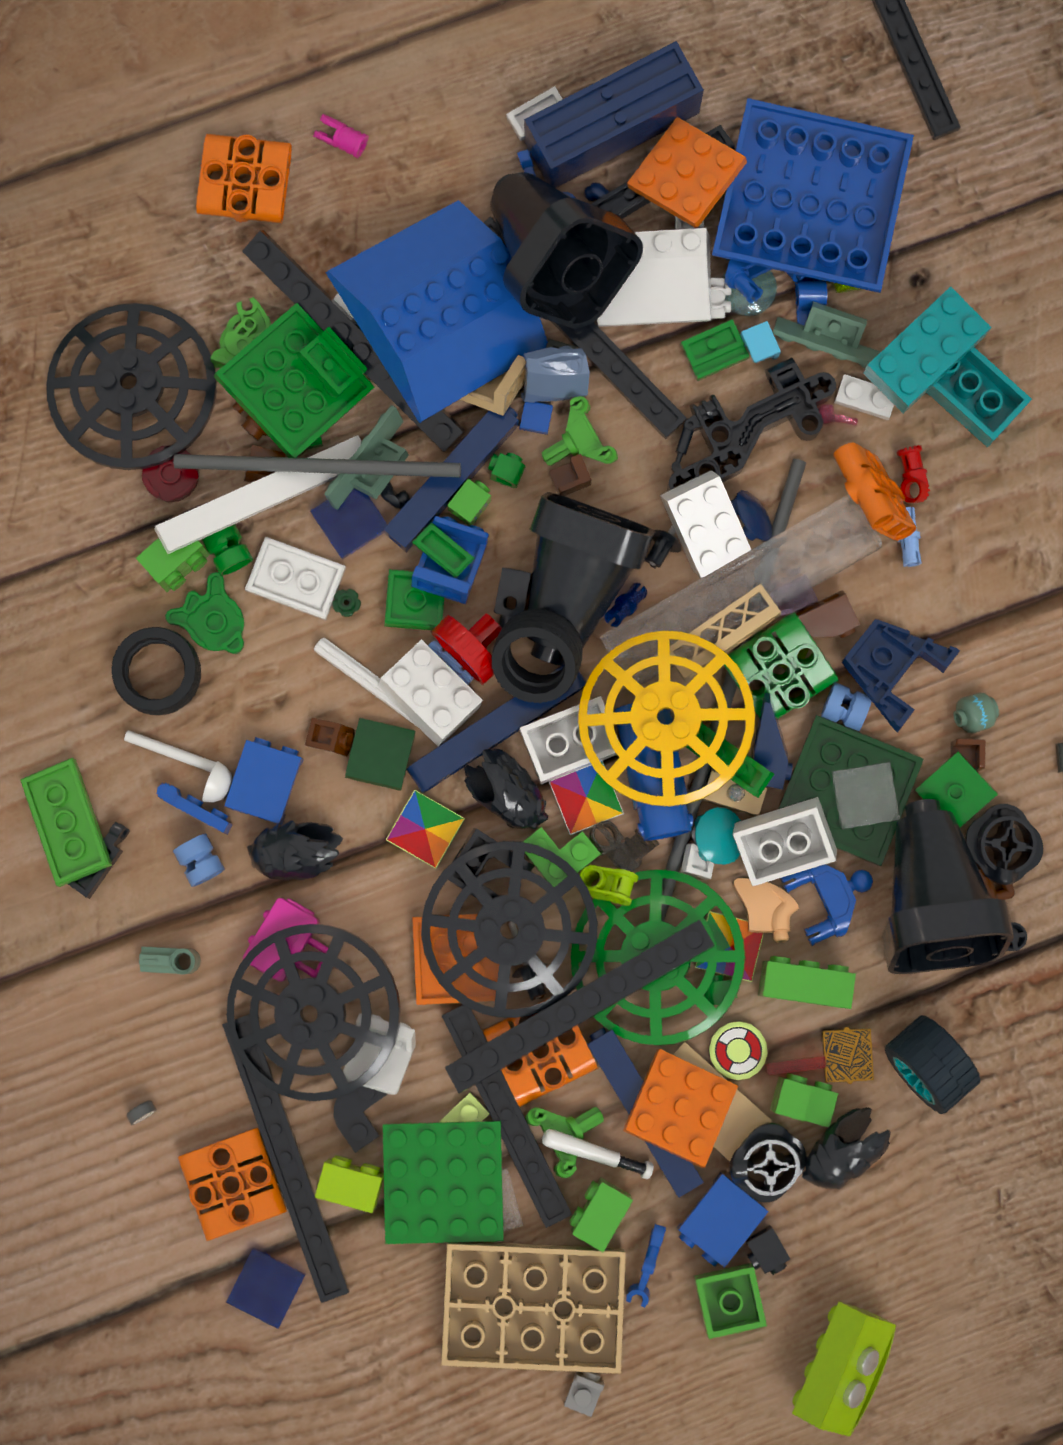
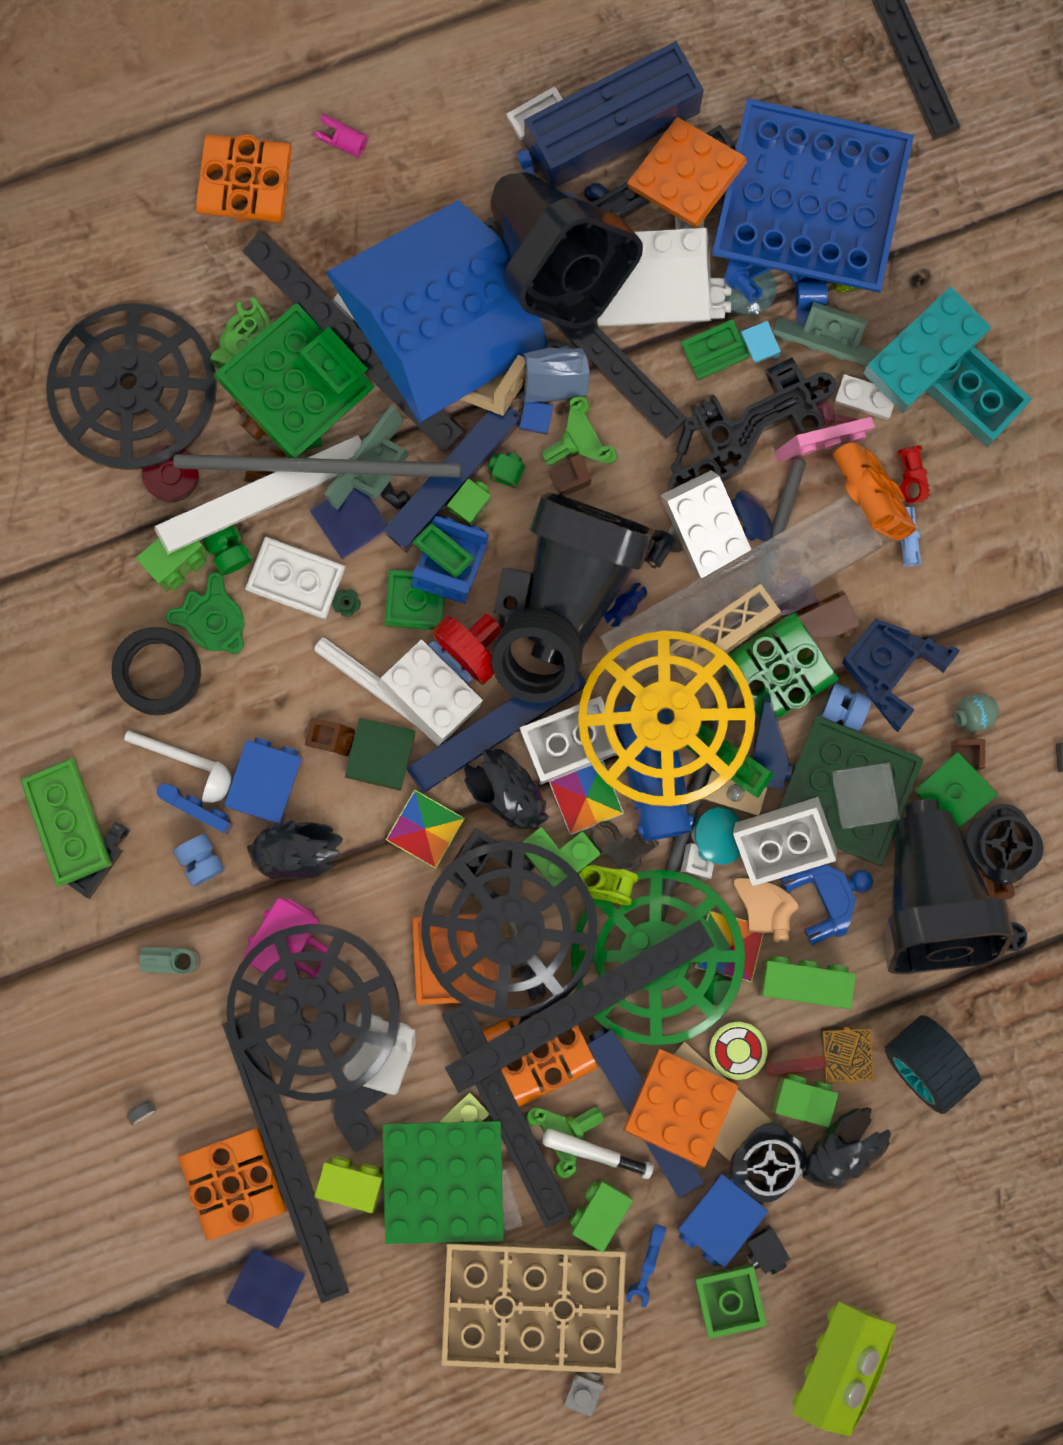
none -> bright pink wing [774,417,875,462]

